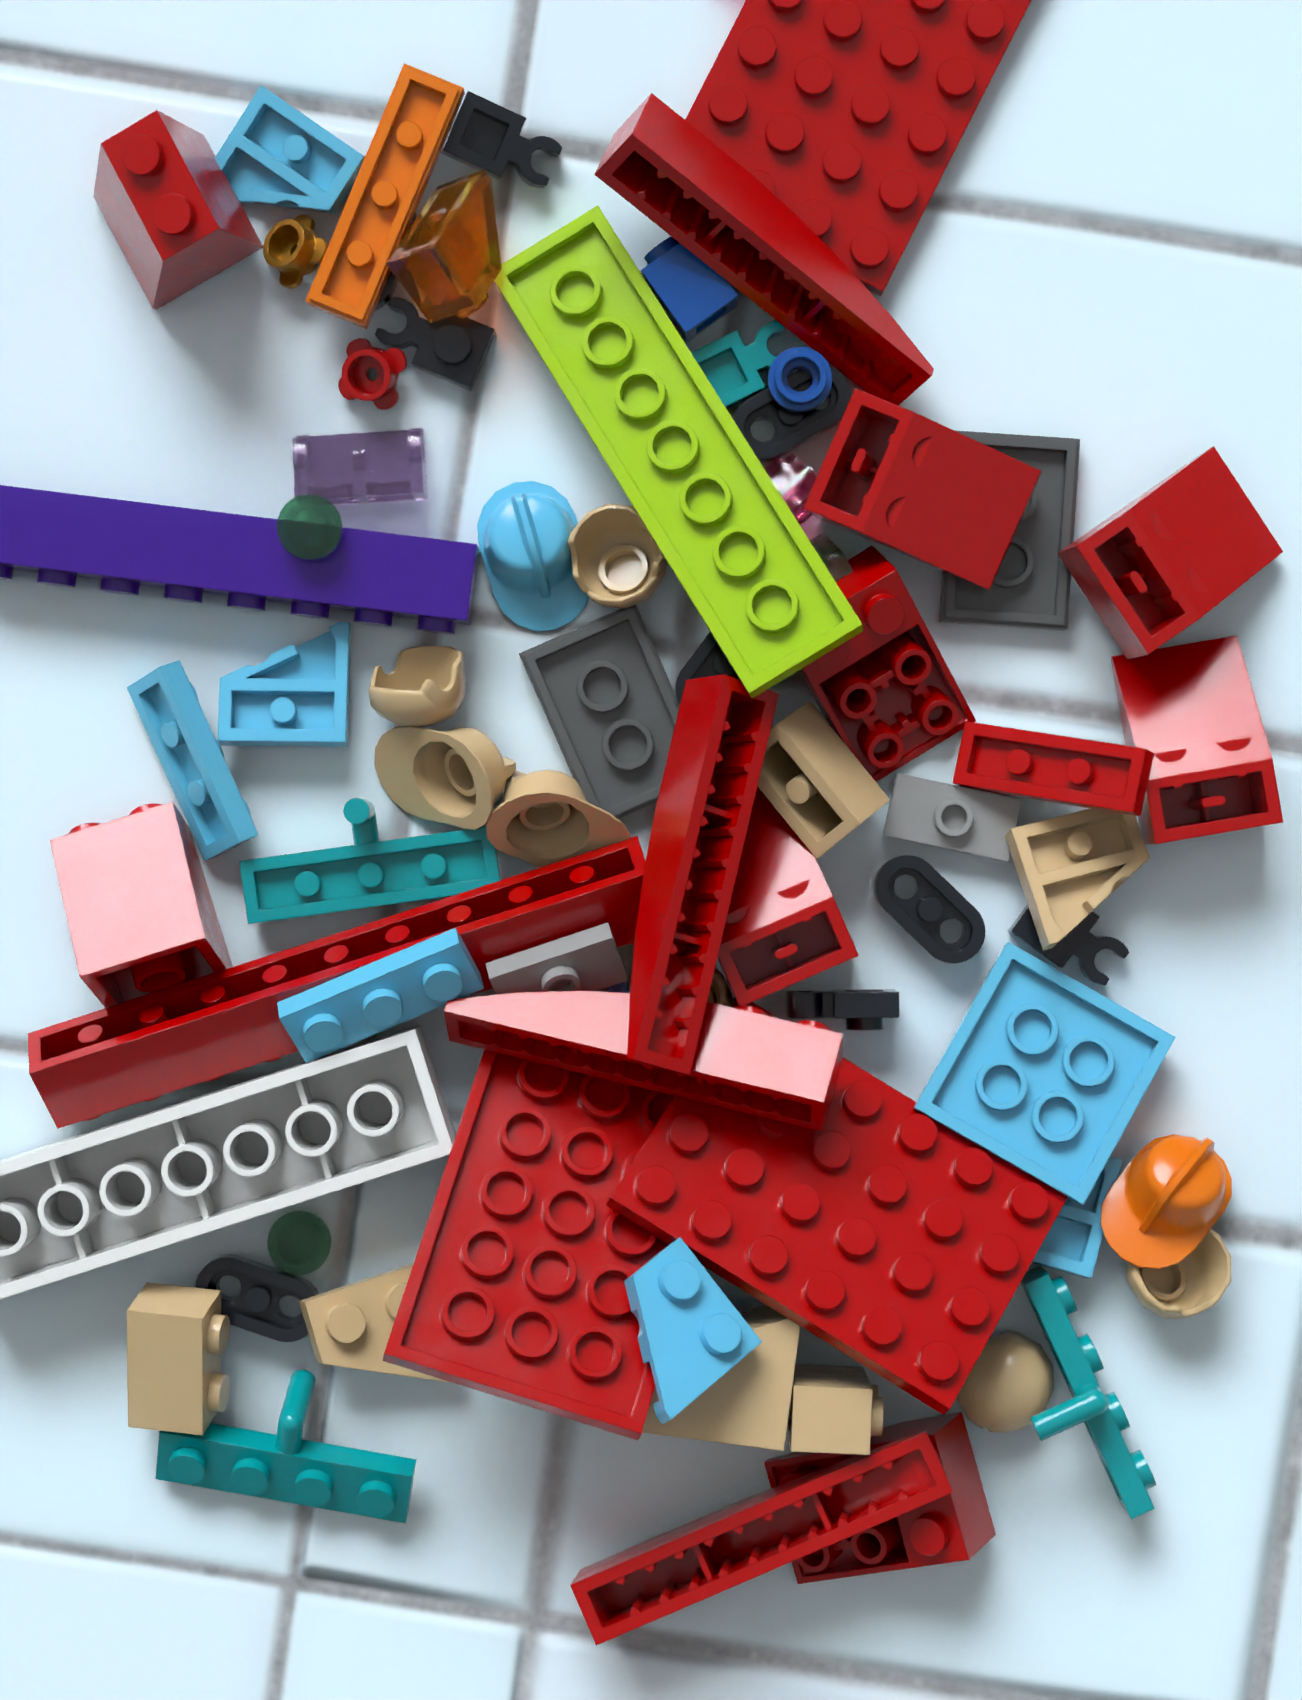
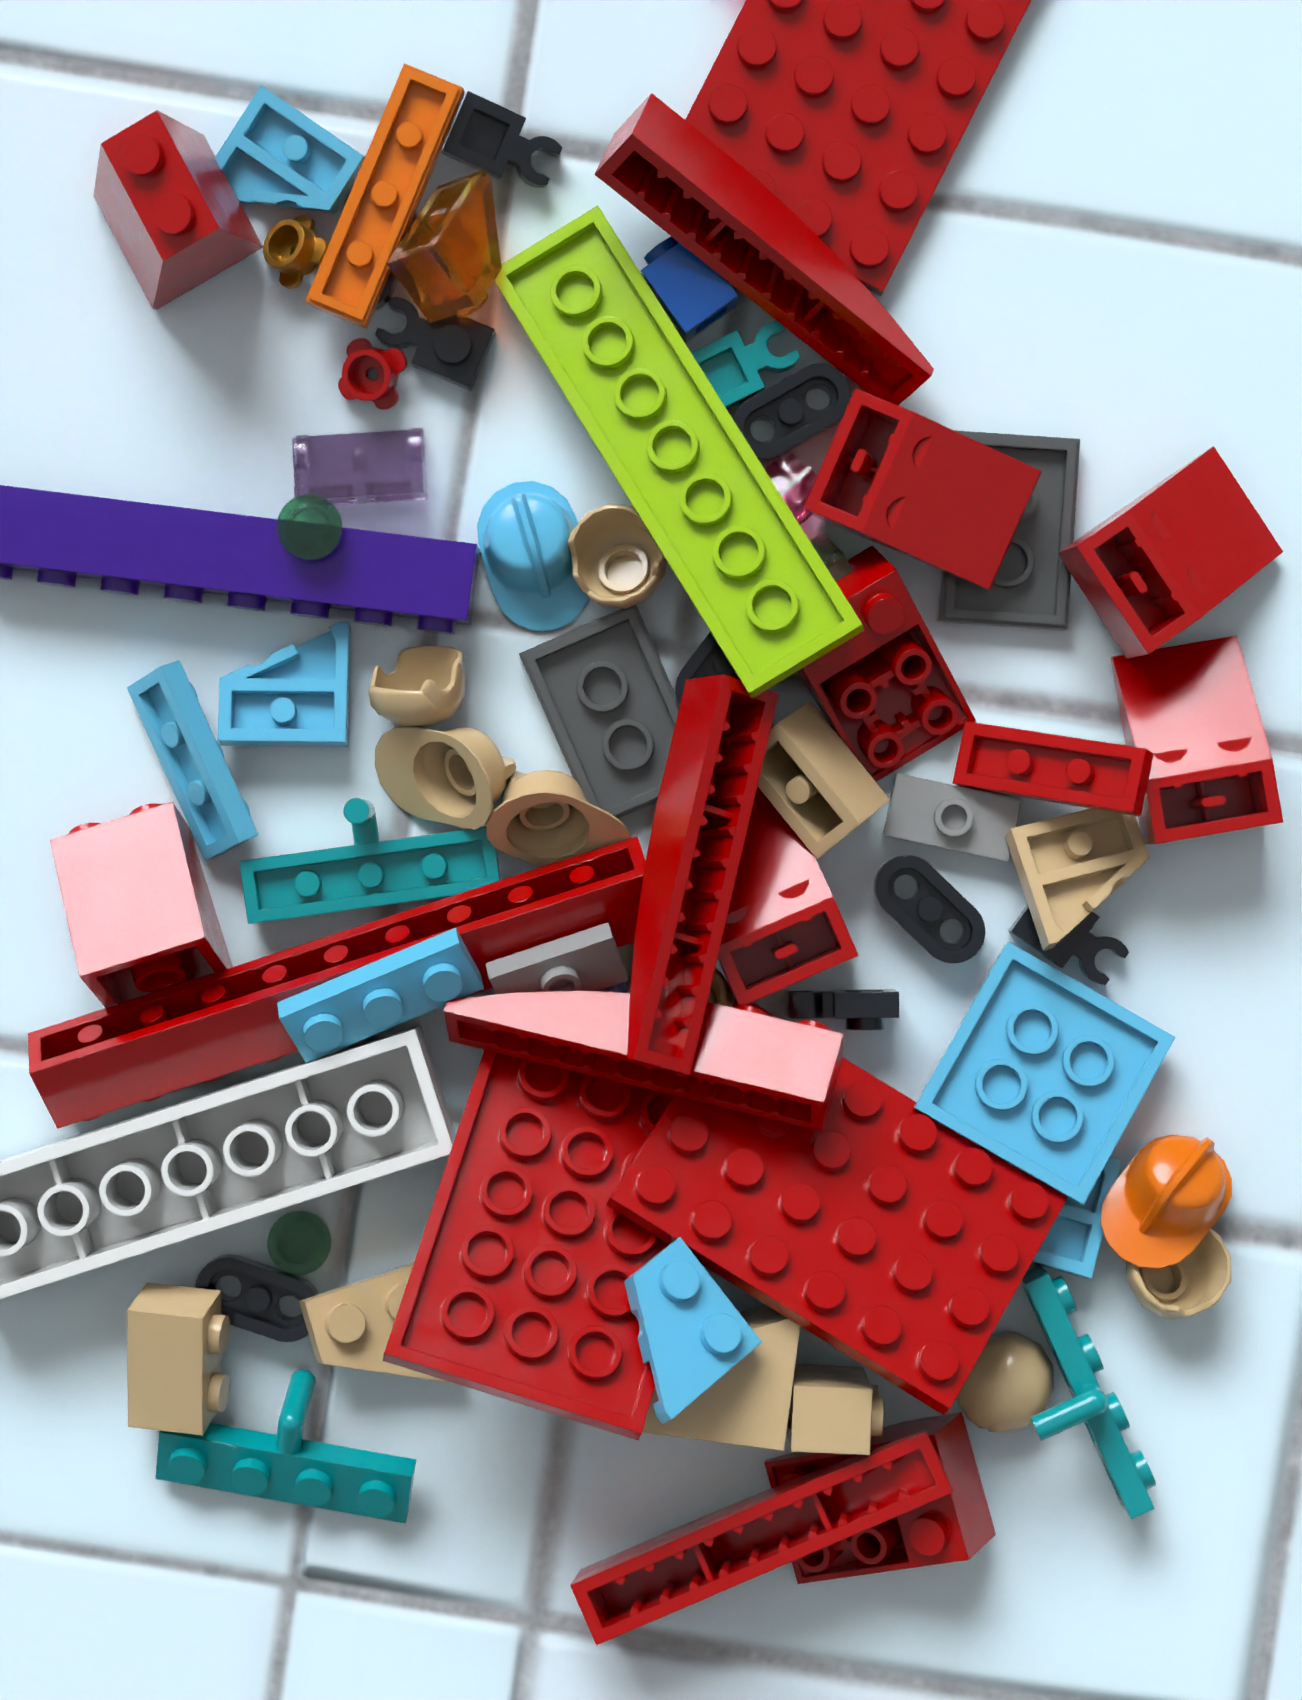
blue plate [768,347,832,412] -> none

